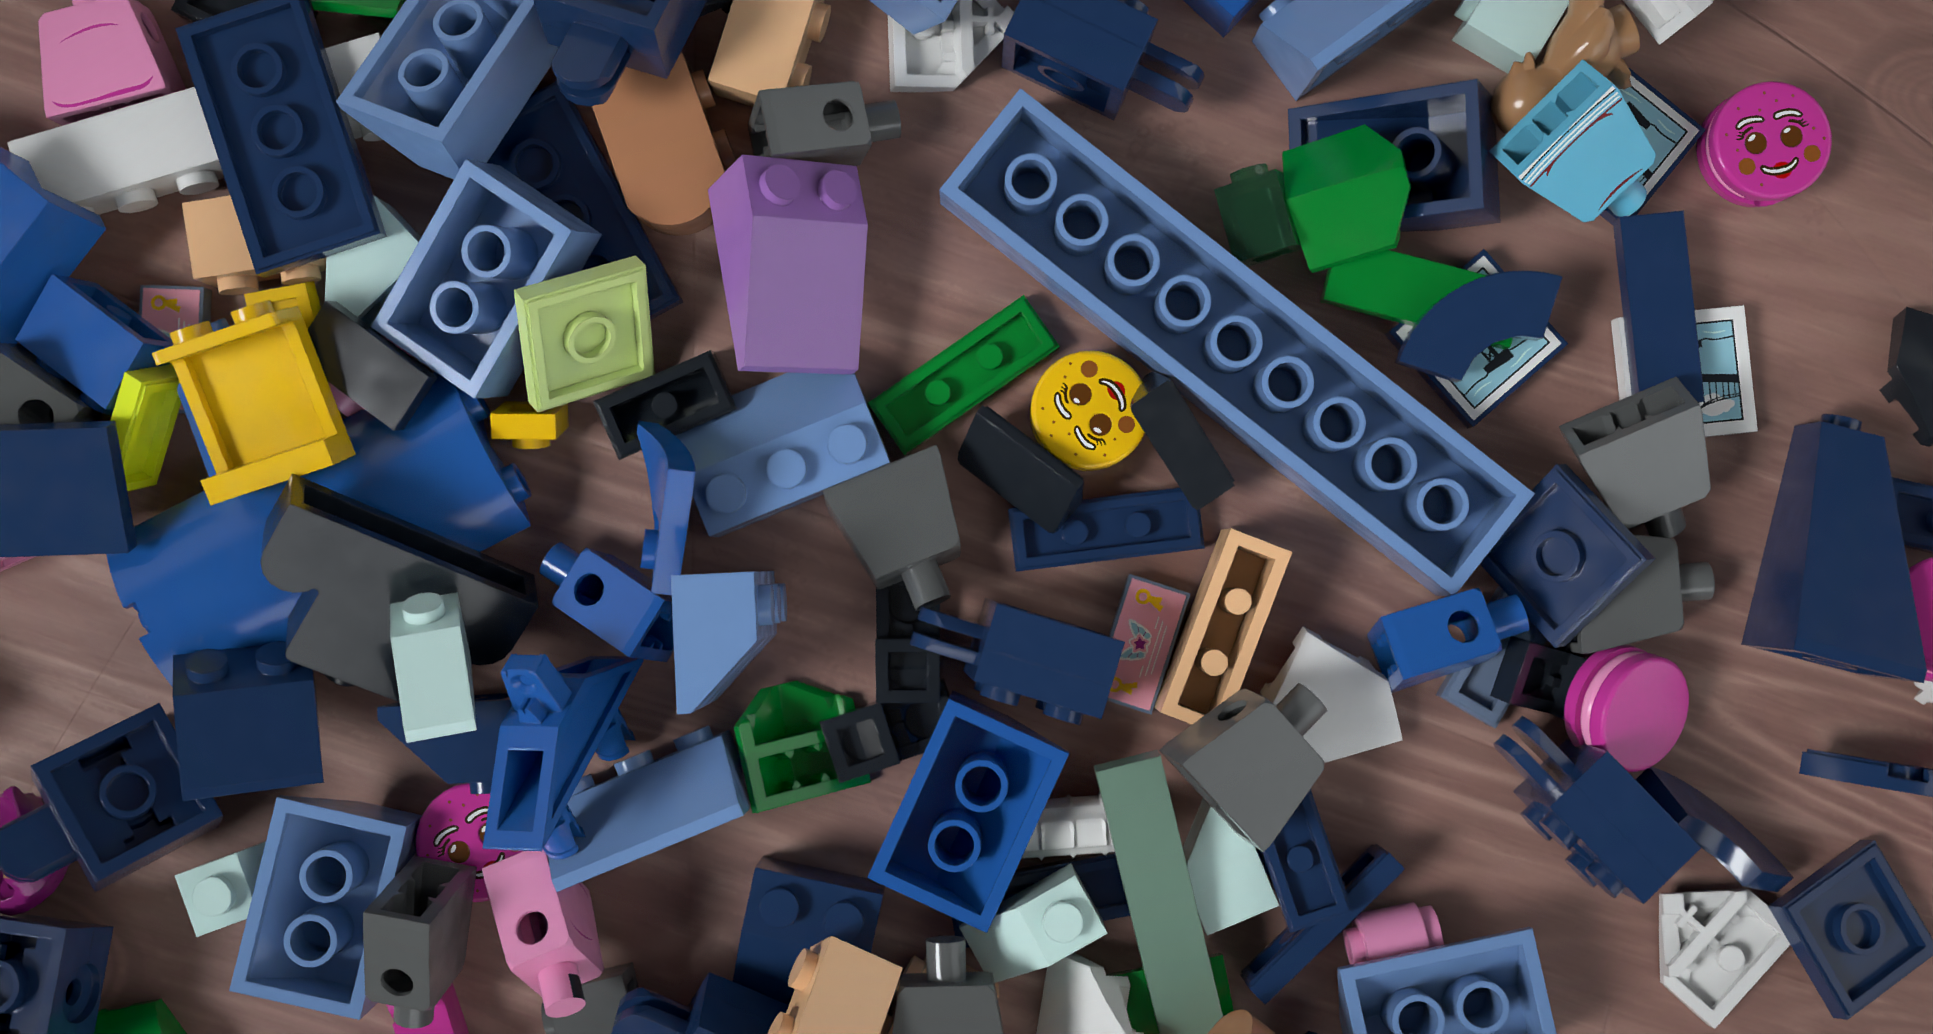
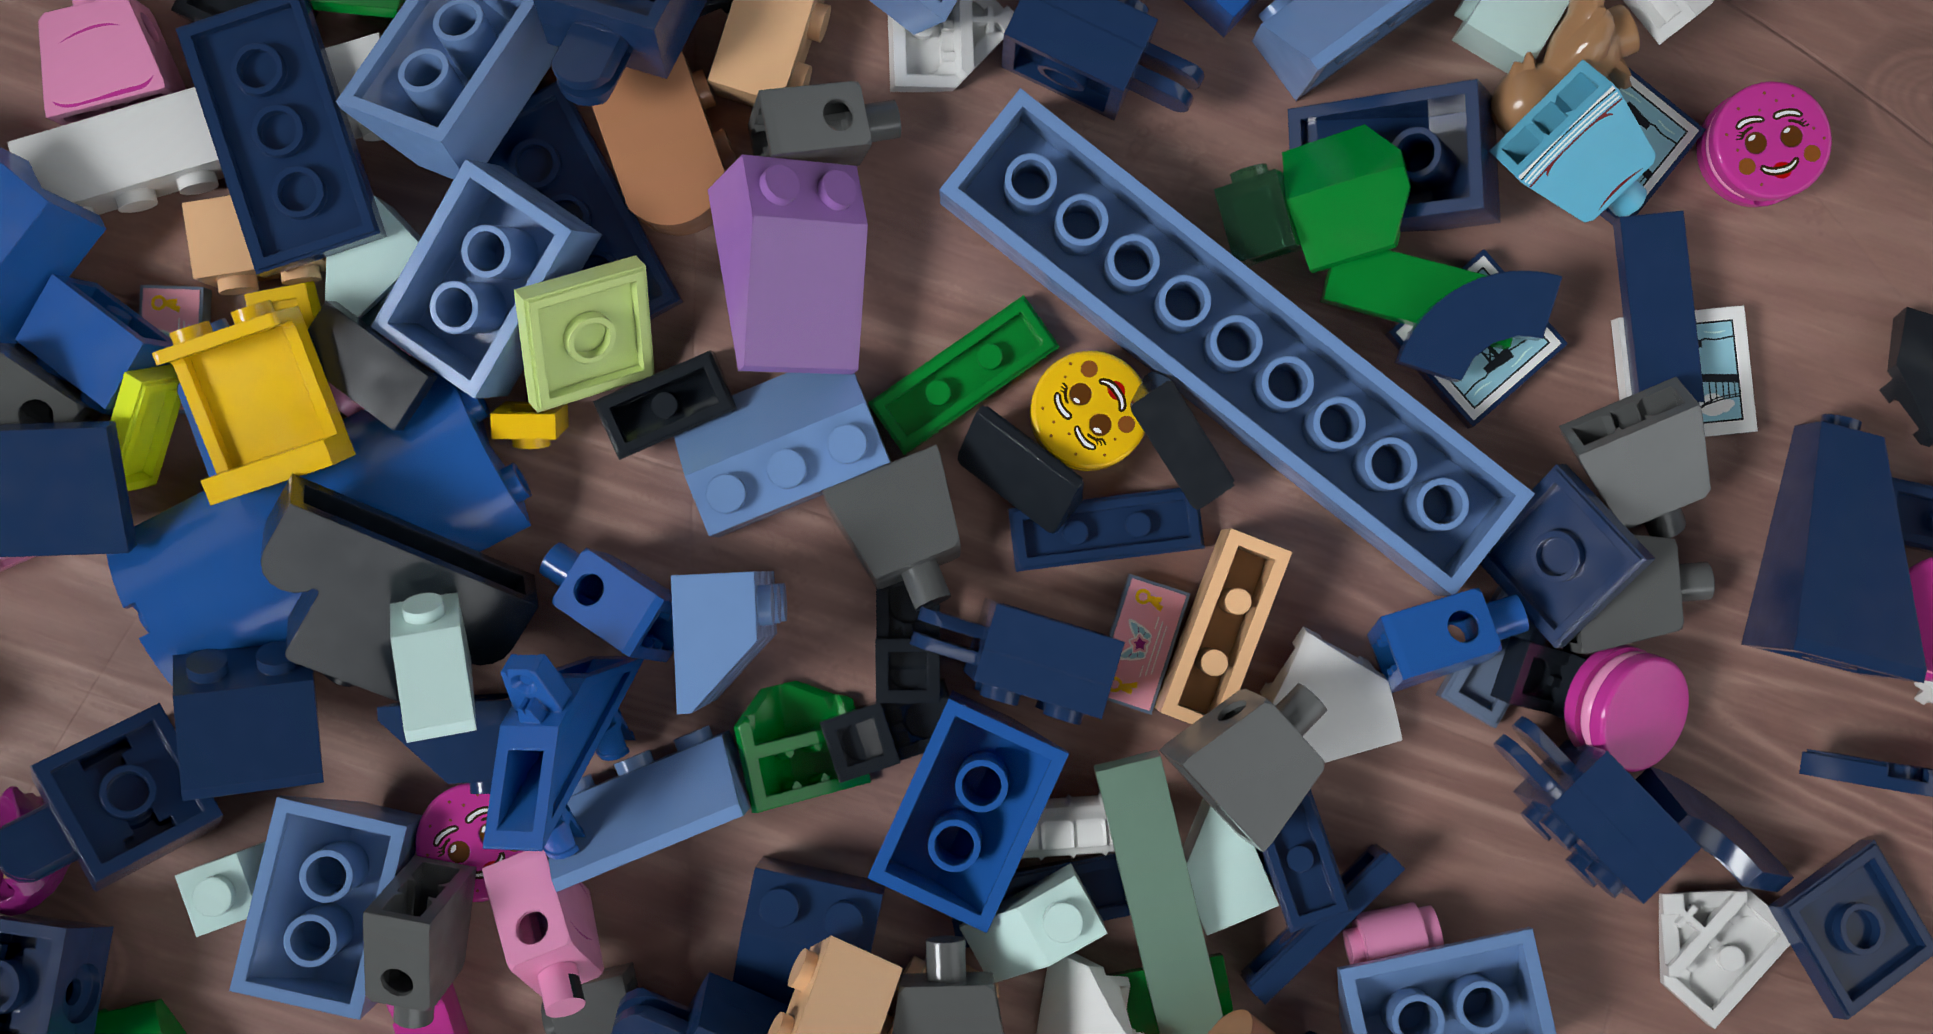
blue plate [637,421,696,596] -> none

